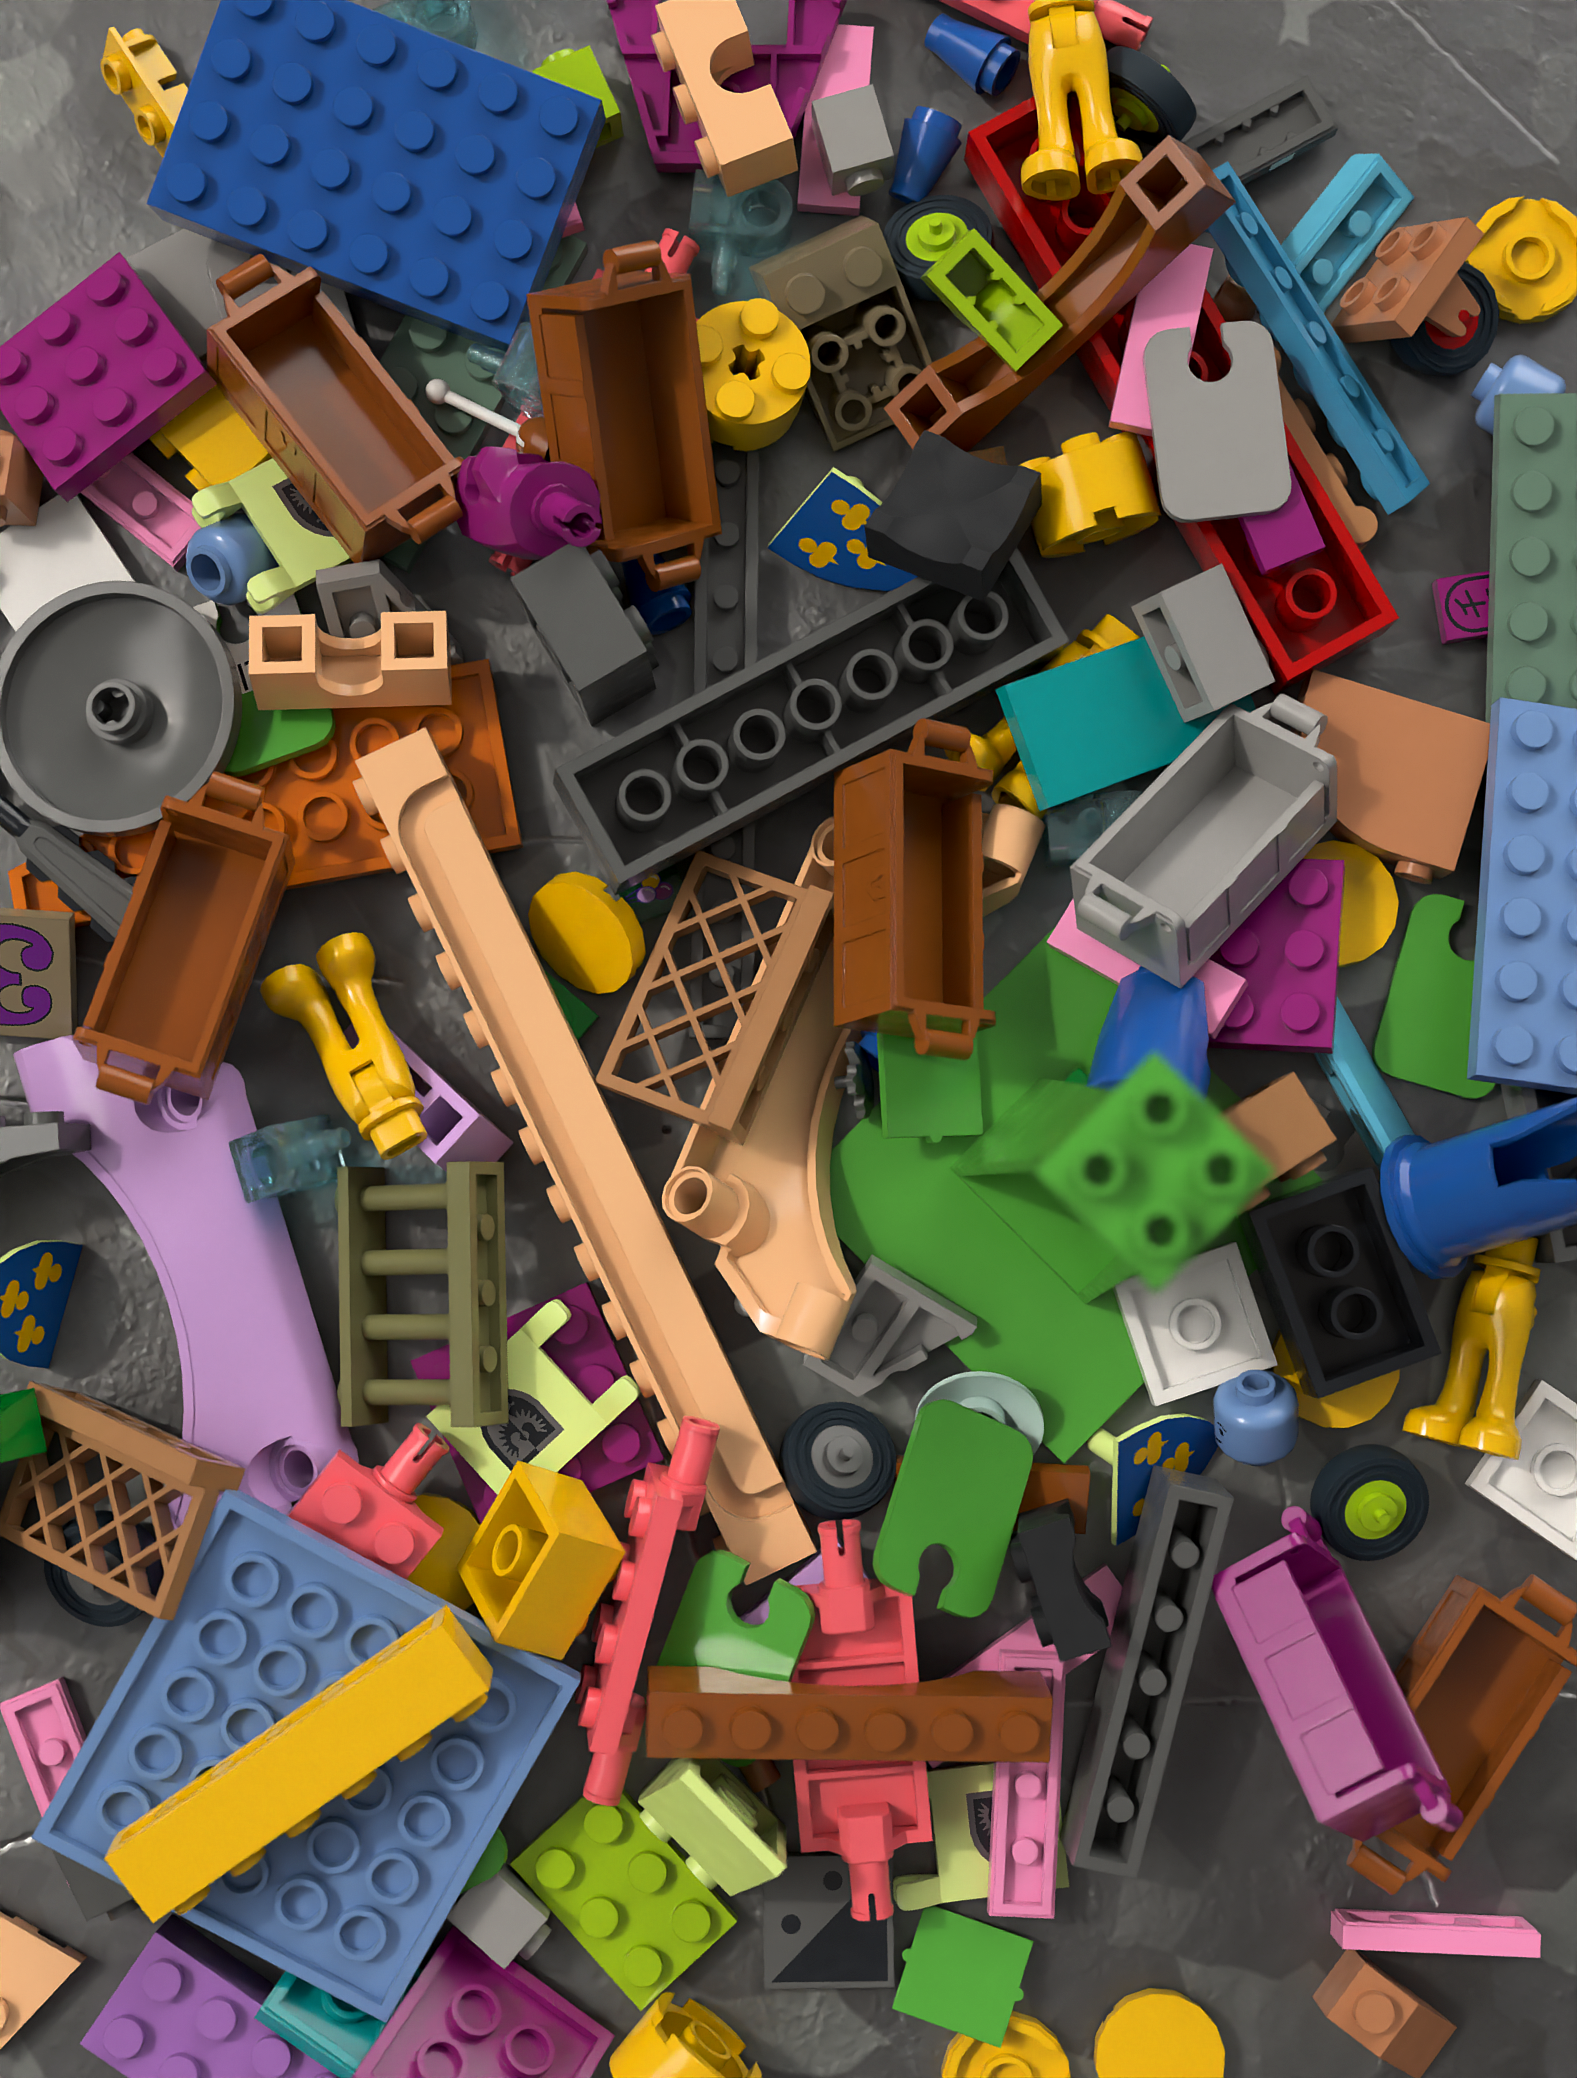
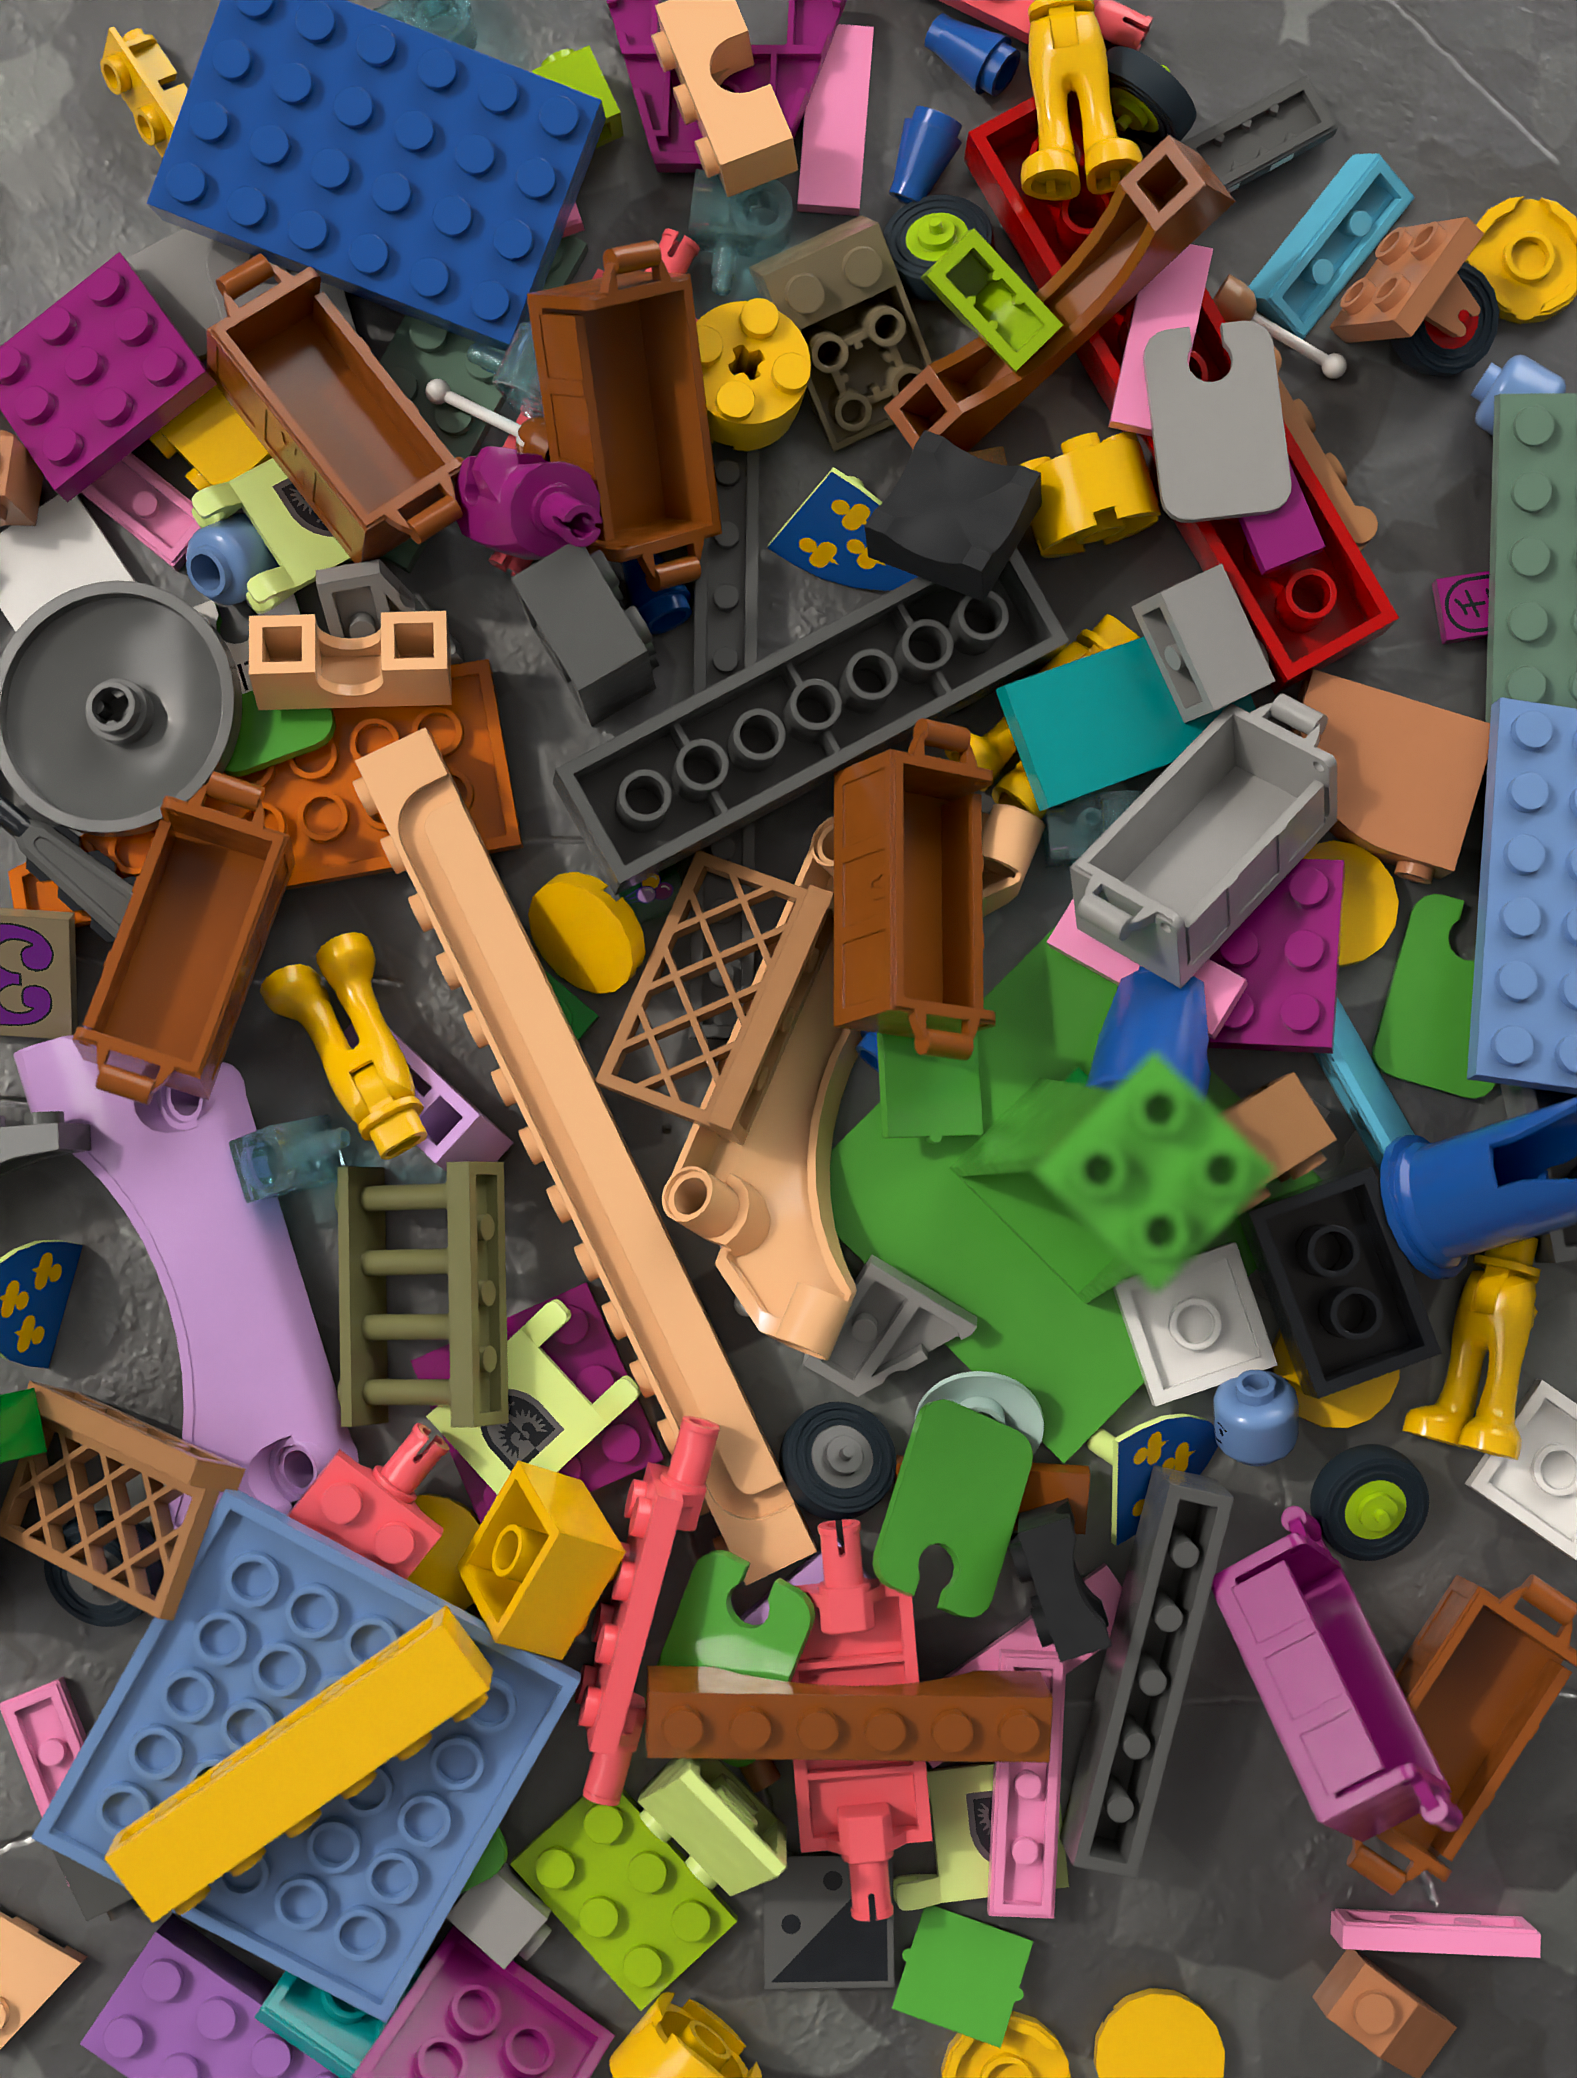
light grey brick [811,84,894,196] -> none
dark grey plant [834,1041,874,1120] -> none
dark azure plate [1205,161,1430,515] -> none

